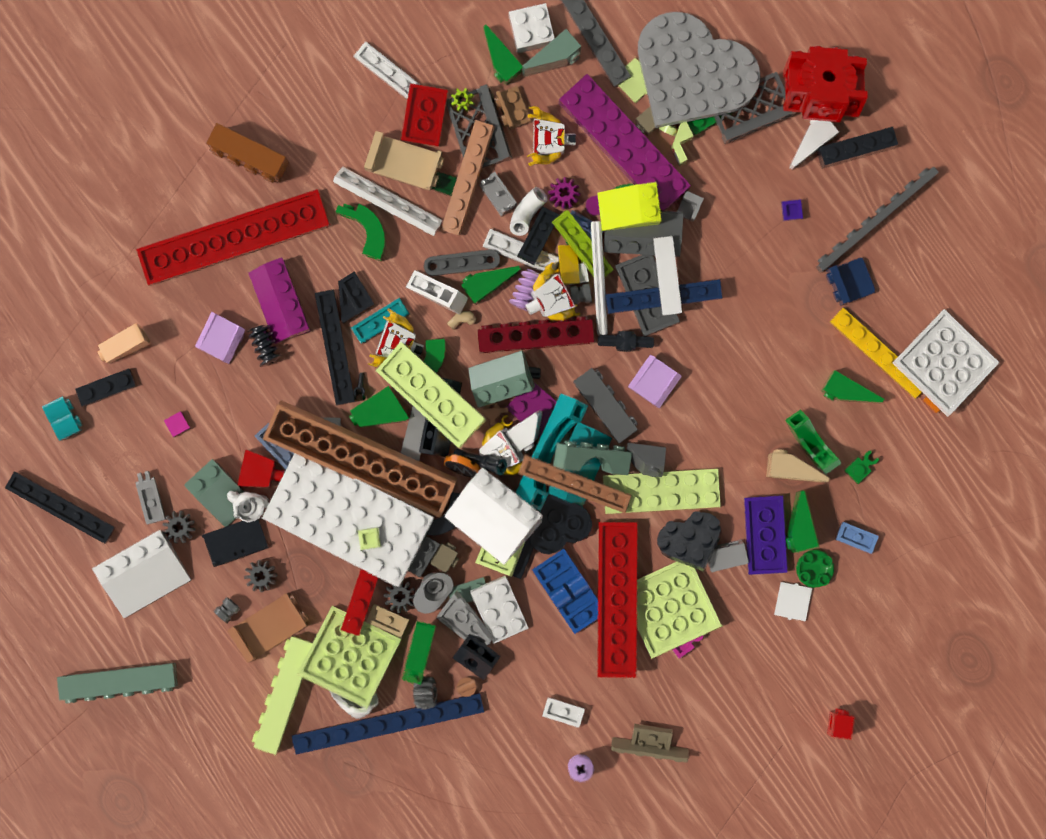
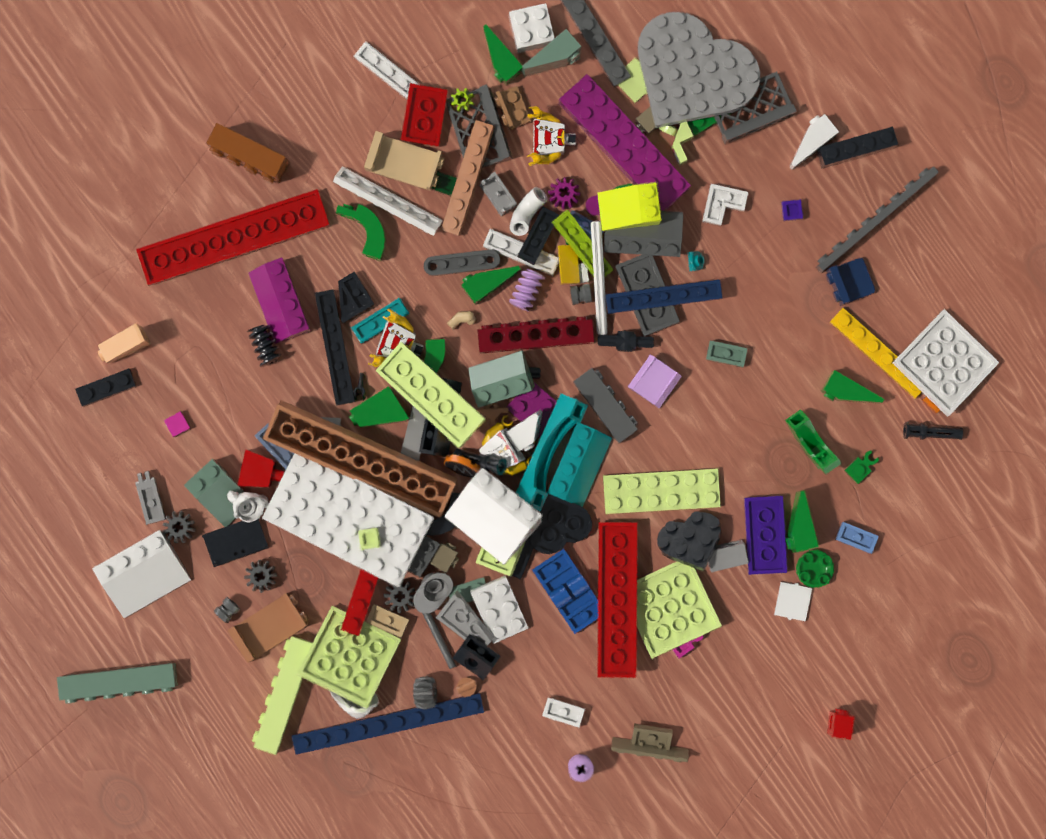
black plate [5,471,116,544] -> none
teal brick [42,396,83,441] -> none
lavender slope [195,312,245,364] -> none
green slope [402,621,436,685] -> none
white slope [406,271,468,315] -> none
nougat tile [518,455,632,513] -> none
torso [525,262,580,321] -> none
sand green arch [553,441,632,475] -> none
dark grey slope [626,443,666,477] -> none
white tile [653,236,682,315] -> none
light grey panel [677,191,704,222] -> none
tan slope [766,450,829,483] -> none
red piece [783,46,868,122] -> none
none -> dark grey bar [422,613,456,669]
none -> teal plate [687,251,705,272]
none -> white plate [702,184,748,226]
none -> sand green plate [706,340,748,368]
none -> black pin [903,422,963,440]

